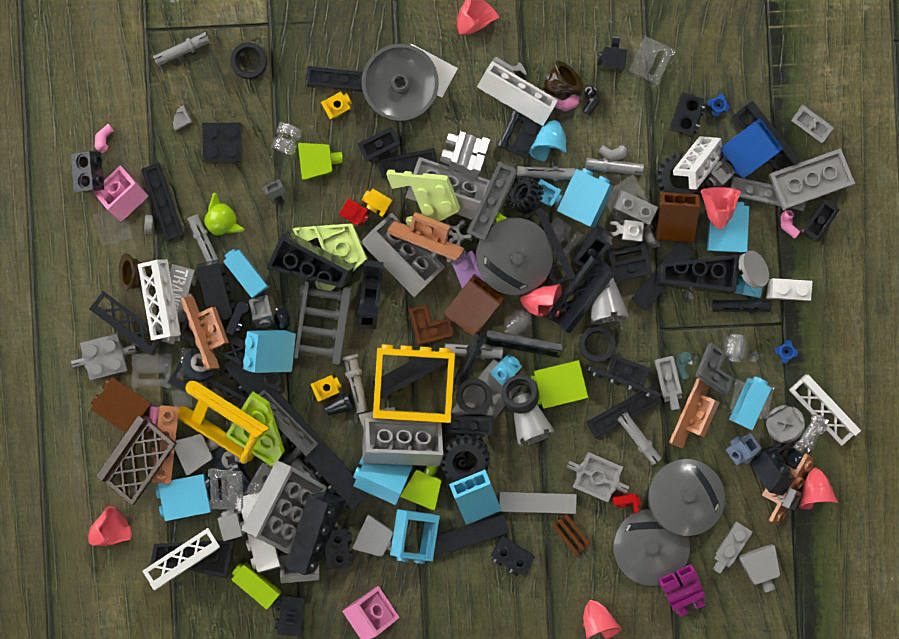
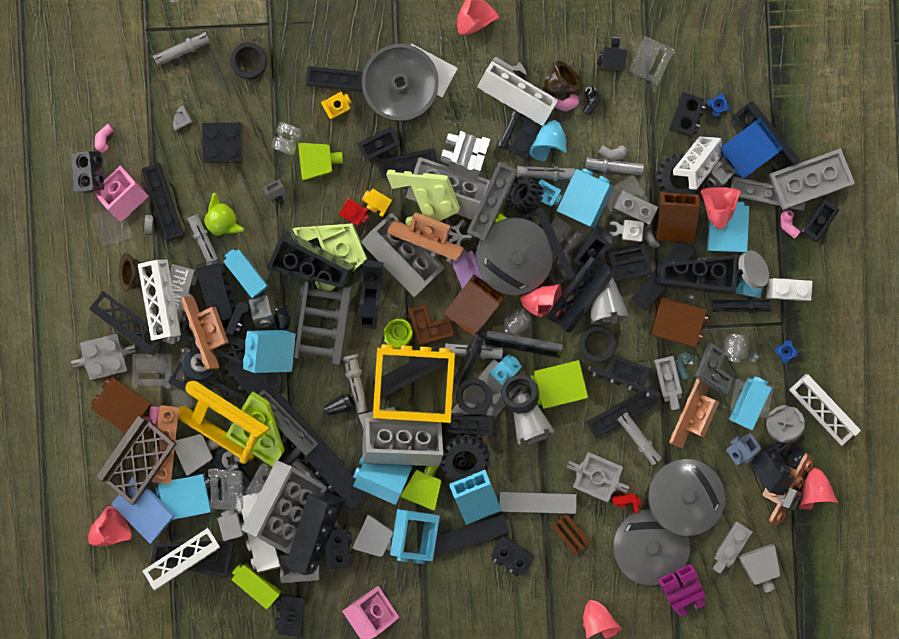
yellow brick [310,375,341,402] -> none
light grey hinge [791,104,834,143] -> none
clear plate [793,414,829,453] -> none
none -> medium blue tile [112,476,175,544]
none -> lime hair [384,319,413,348]
none -> reddish brown brick [650,298,708,347]

